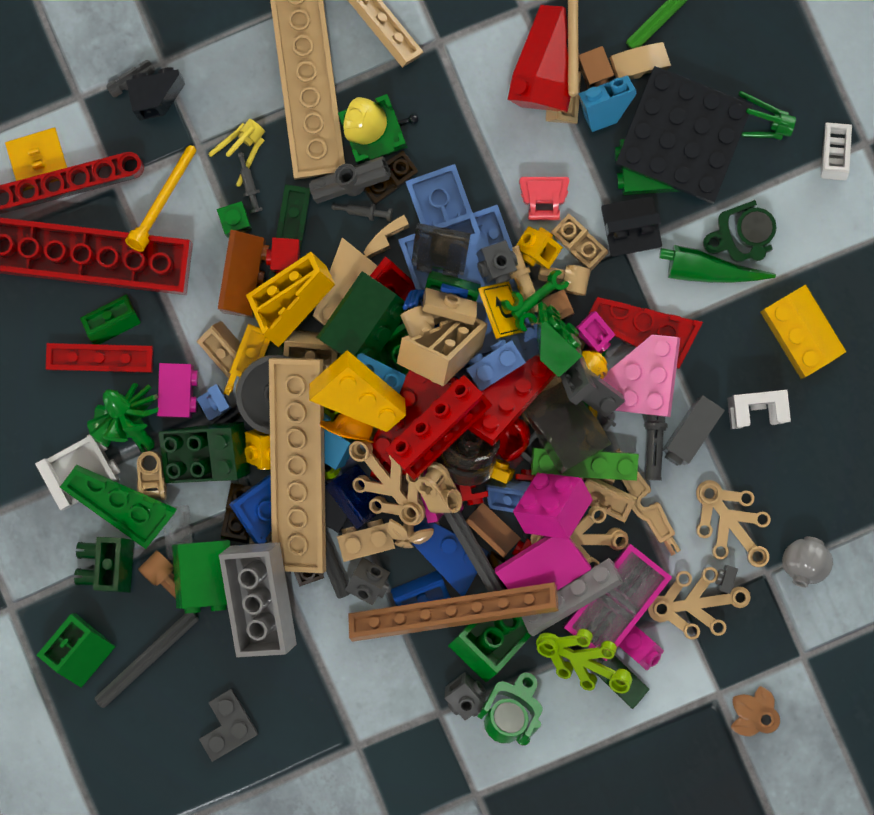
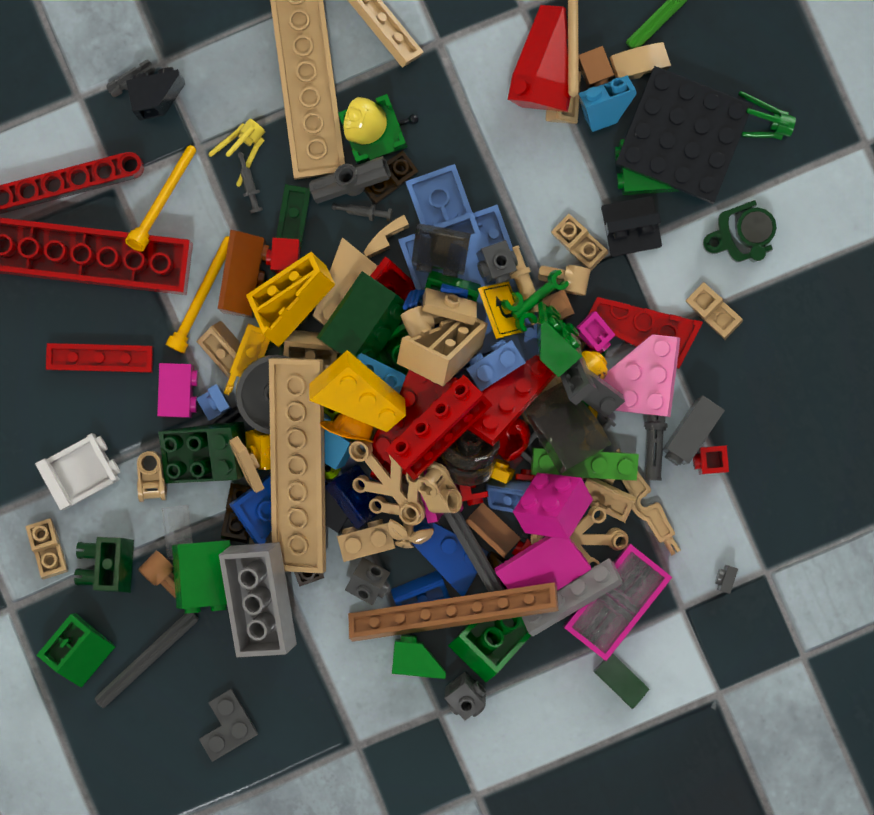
yellow piece [5,127,67,191] -> none
green wing [60,464,177,549] -> none
green slope [80,294,141,344] -> none
green piece [87,383,159,453] -> none
green brick [217,201,252,238] -> none
dark grey axle [326,534,350,599] -> none
green piece [477,673,543,745] -> none
yellow brick [516,226,563,269] -> none
coral piece [519,177,570,220] -> none
lime plant [536,629,632,693] -> none
dark pink bracket [619,626,664,670] -> none
tan plant [648,567,751,640] -> none
green piece [659,245,776,283] -> none
tan plant [696,480,771,567] -> none
white panel [727,390,791,429] -> none
medium nougat plate [731,686,780,737] -> none
yellow slope [760,285,846,379] -> none
light grey plant [782,536,833,588] -> none
white slope [821,122,852,180] -> none
none -> tan slope [25,518,68,580]
none -> yellow piece [165,236,229,354]
none -> tan plate [229,436,265,493]
none -> green slope [392,634,446,679]
none -> tan slope [686,282,743,340]
none -> red brick [693,445,729,475]

